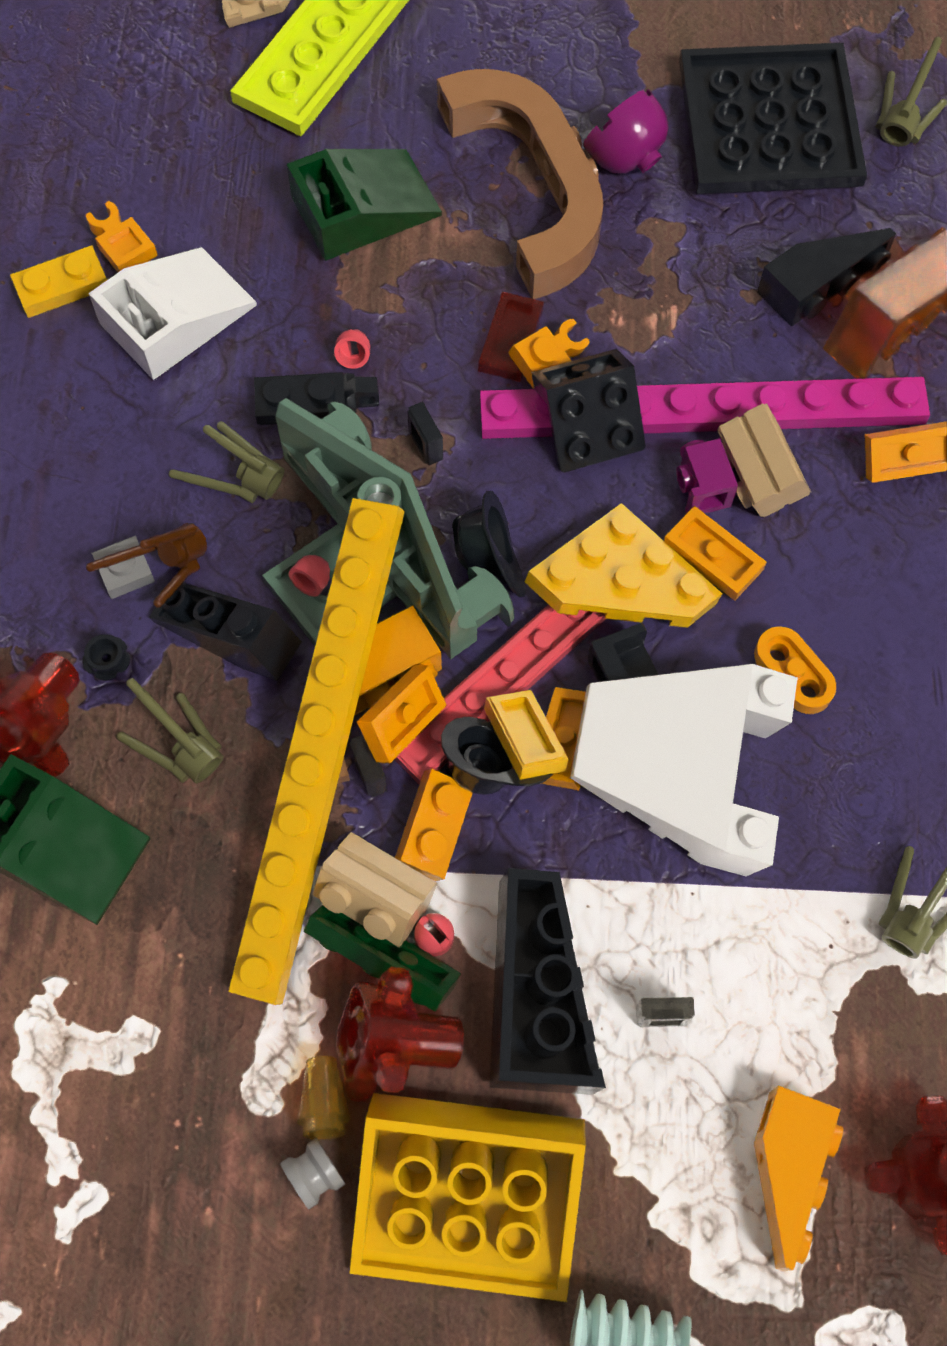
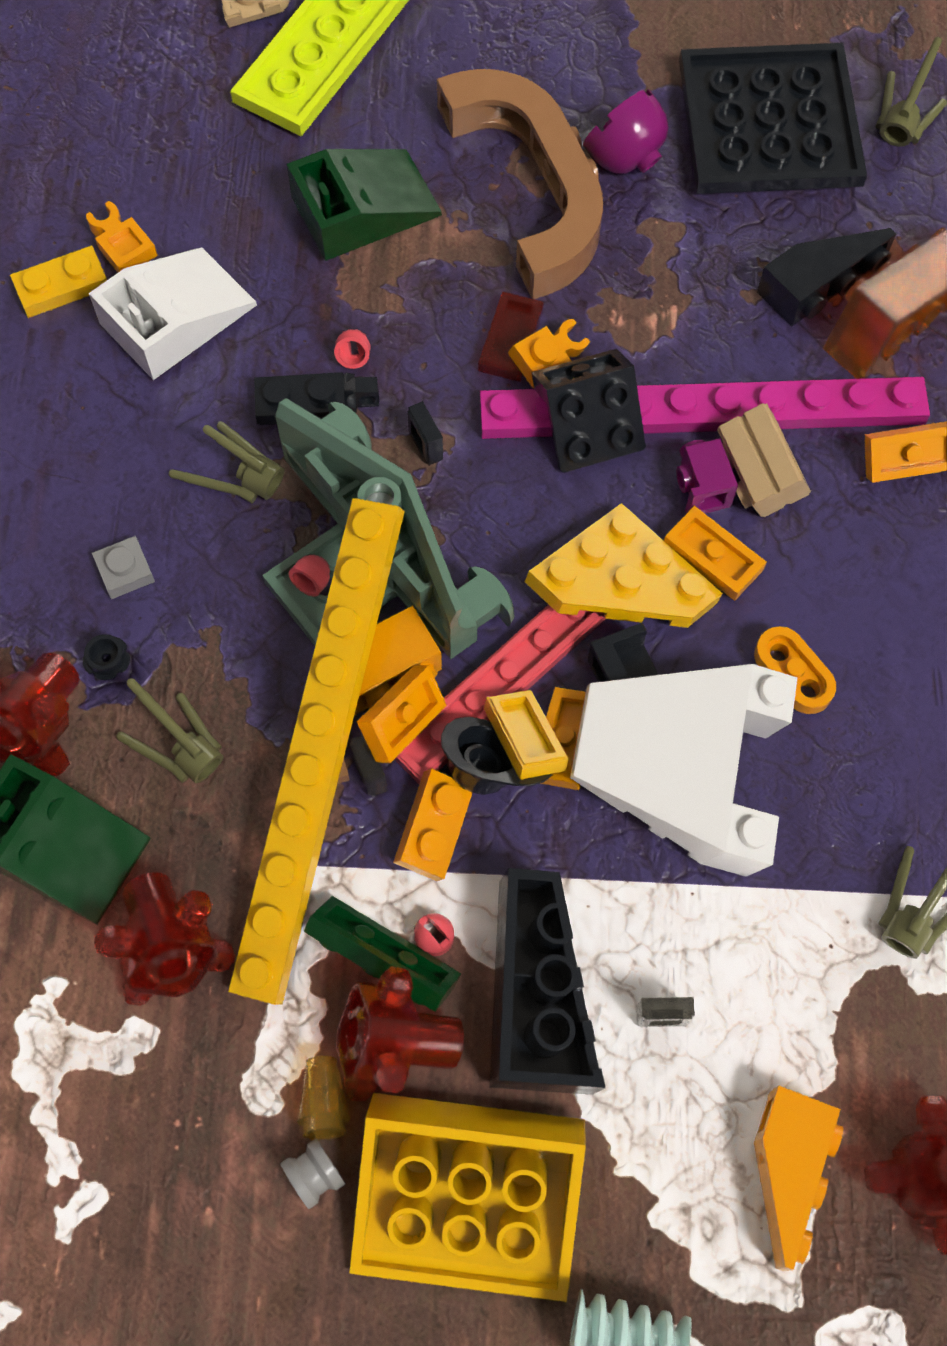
reddish brown plant [86,523,207,608] -> none
black slope [149,582,302,681] -> none
tan brick [312,832,437,947] -> none
black piece [452,490,526,597] -> none
none -> clear red piece [94,872,235,1006]

